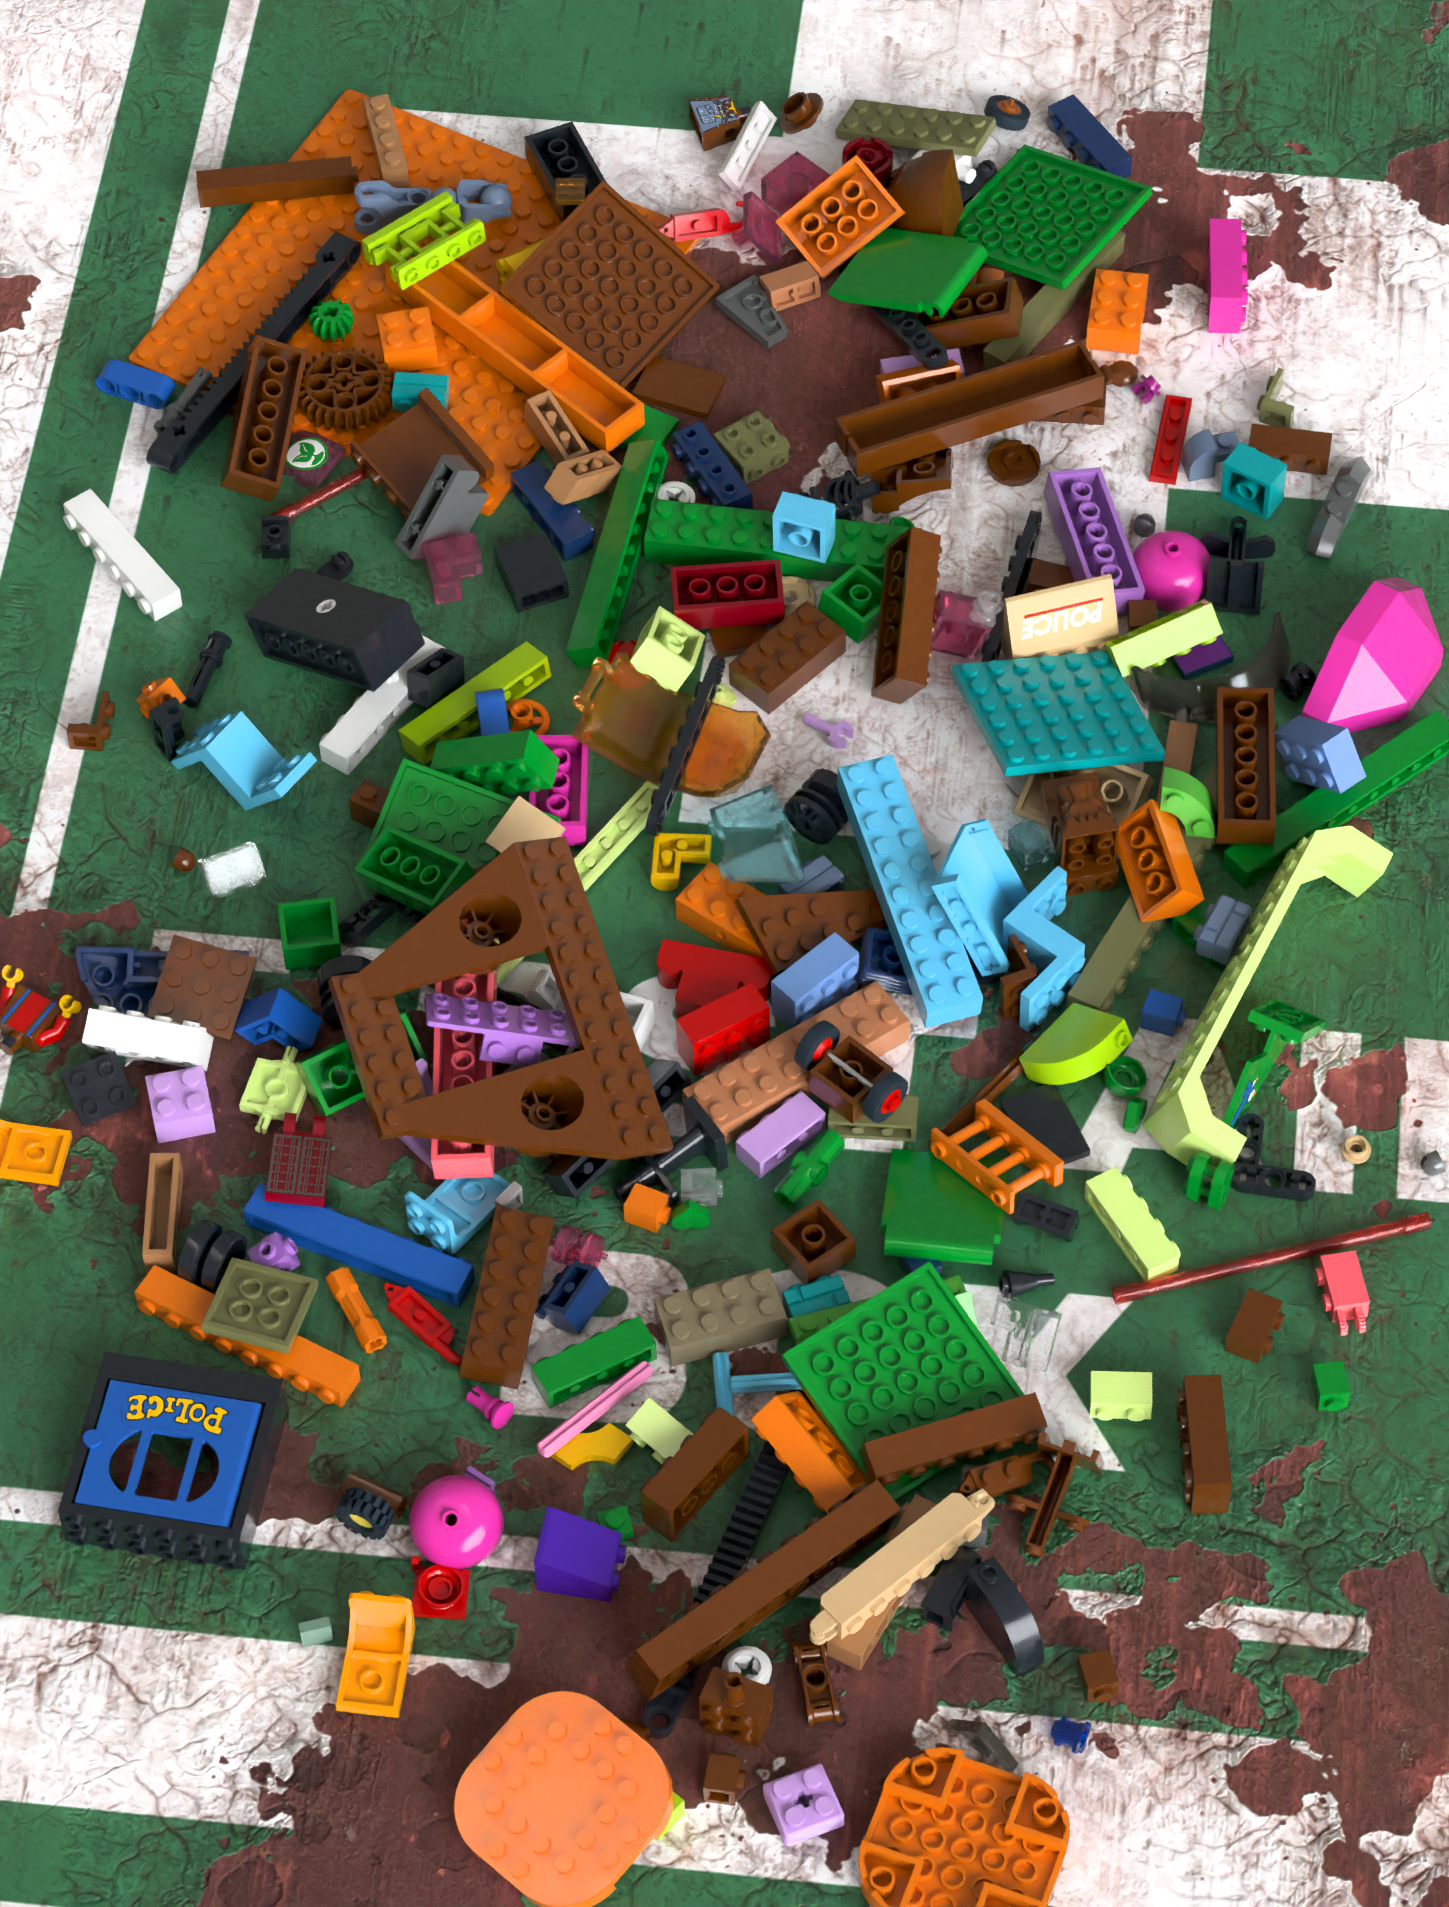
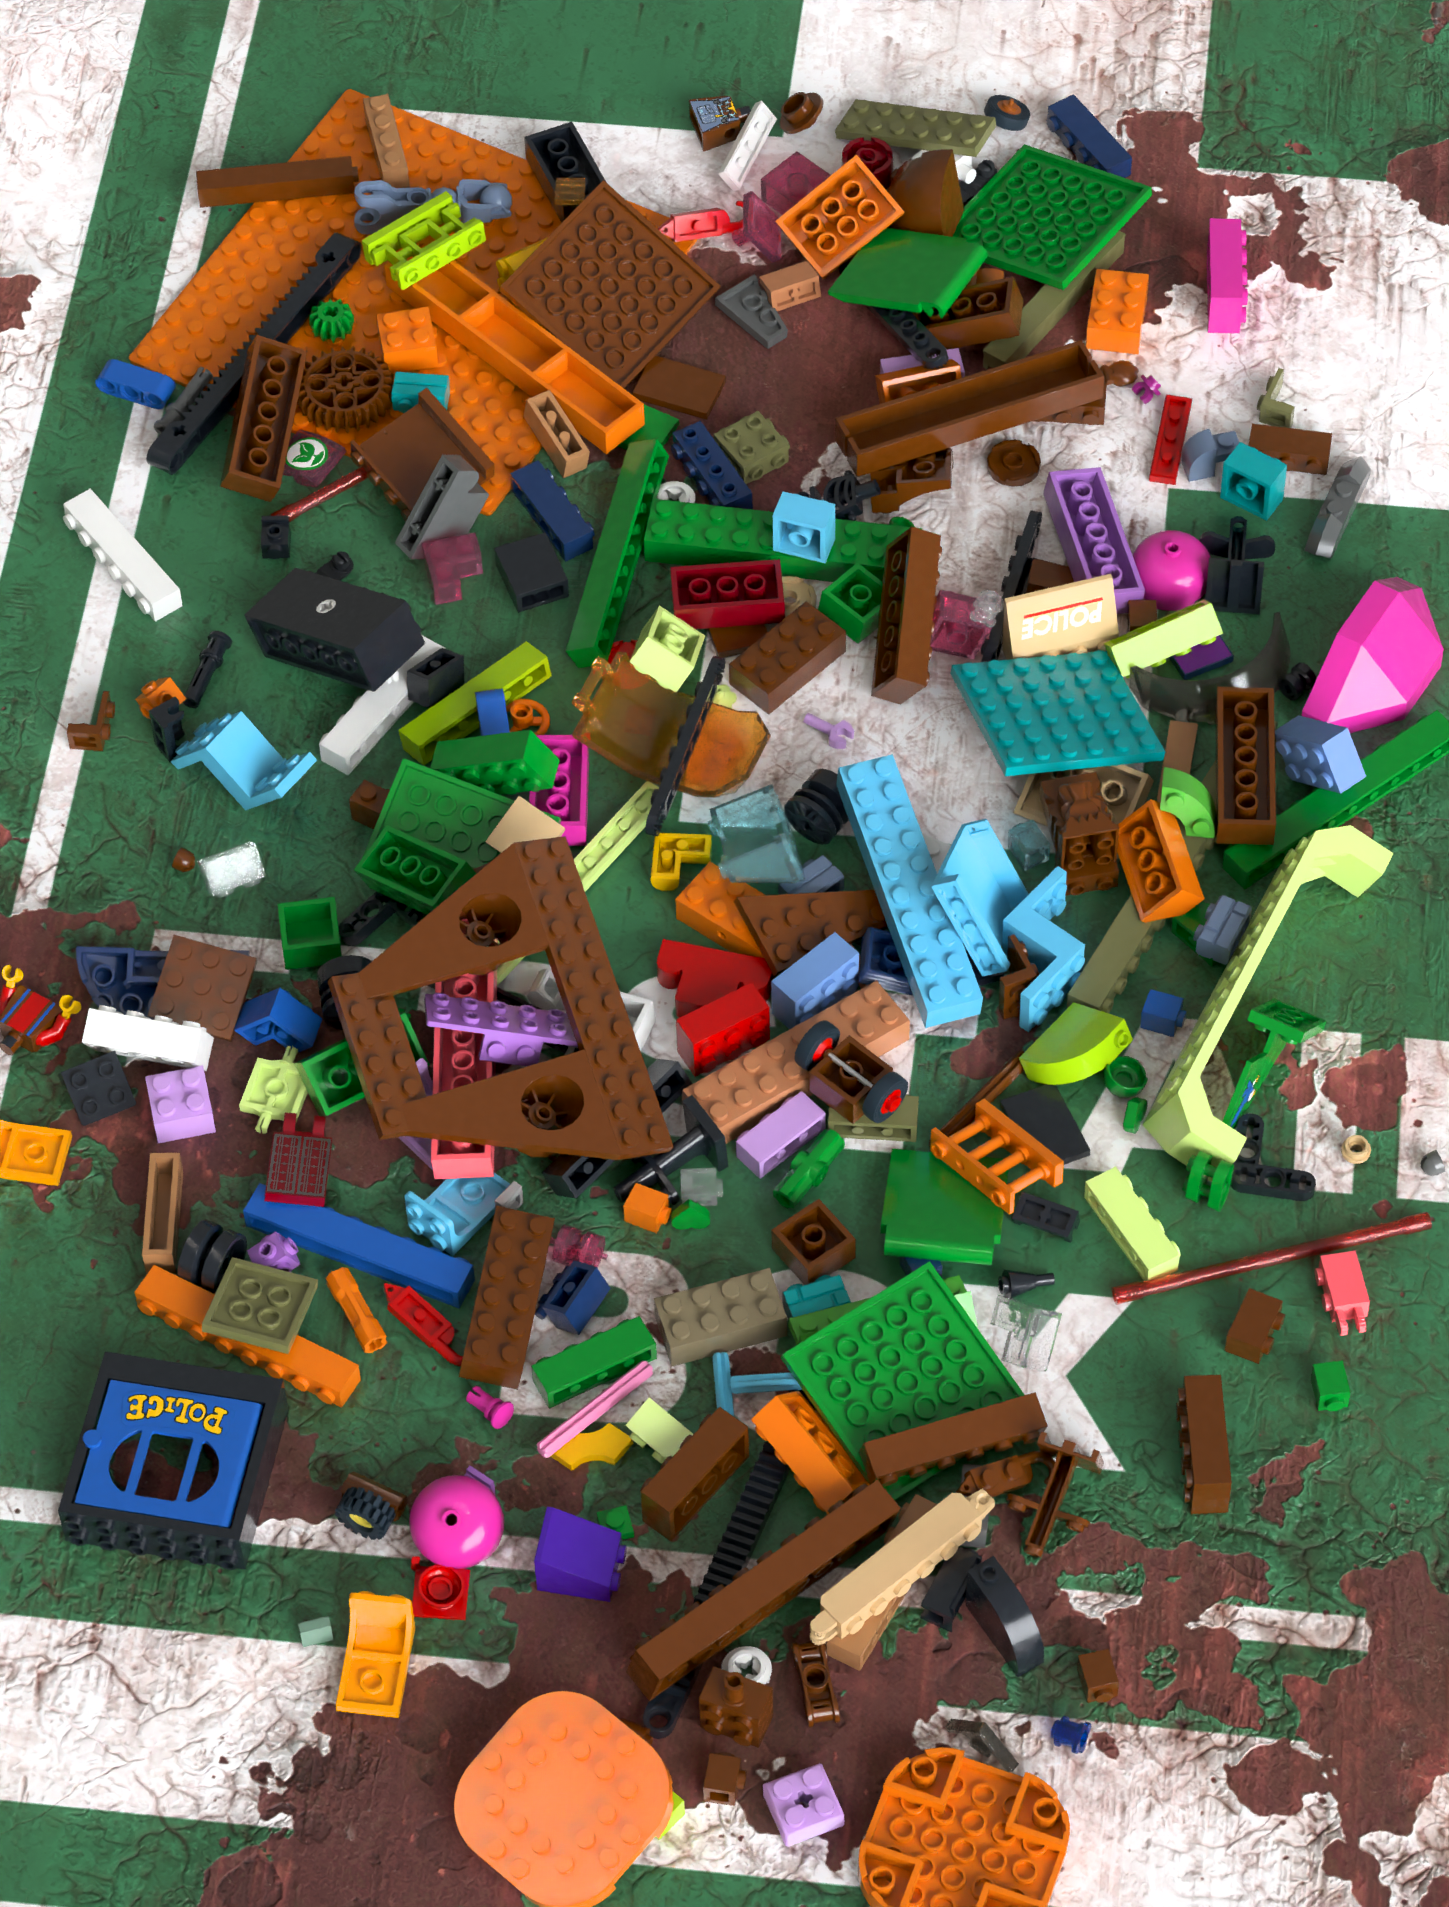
medium nougat brick [544,449,622,505] -> none
yellowish green brick [1090,1371,1152,1421] -> none
dark grey hinge [1134,513,1156,537] -> none

